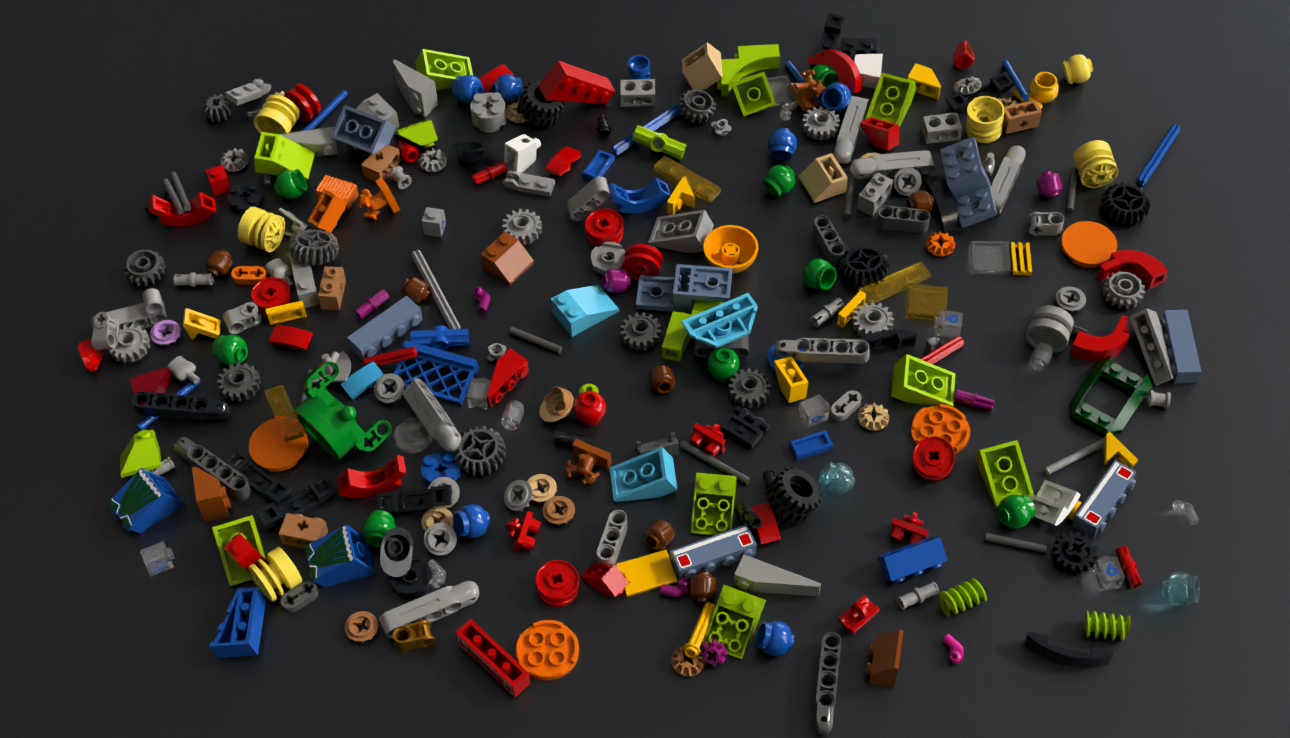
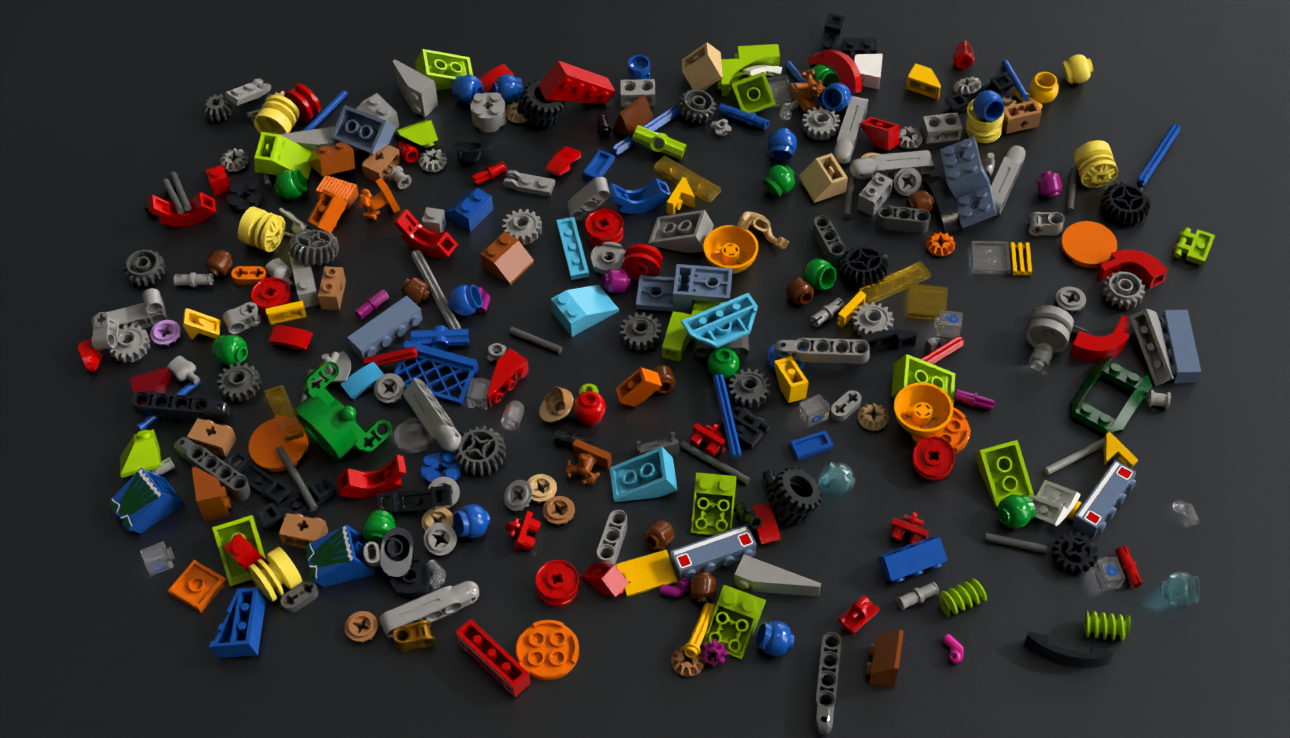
white torso [504,134,541,174] -> none
lime slope [865,72,916,128] -> none
none -> orange tile [168,560,227,613]
none -> medium nougat brick [187,418,237,458]
none -> dark grey bar [276,446,318,511]
none -> dark orange slope [308,142,355,176]
none -> light grey piece [362,541,380,567]
none -> red arch [393,209,458,258]
none -> blue slope [444,188,493,232]
none -> blue piece [448,285,482,316]
none -> medium azure plate [557,217,589,280]
none -> reddish brown slope [612,94,654,136]
none -> orange brick [616,367,662,408]
none -> blue axle [713,374,741,459]
none -> blue pin [718,103,770,130]
none -> tan piece [737,211,789,250]
none -> white slope [742,65,782,76]
none -> reddish brown head [786,278,814,306]
none -> light orange piece [894,382,953,436]
none -> light grey gear [899,126,923,149]
none -> blue piece [973,90,1005,121]
none -> lime plate [1173,227,1215,266]

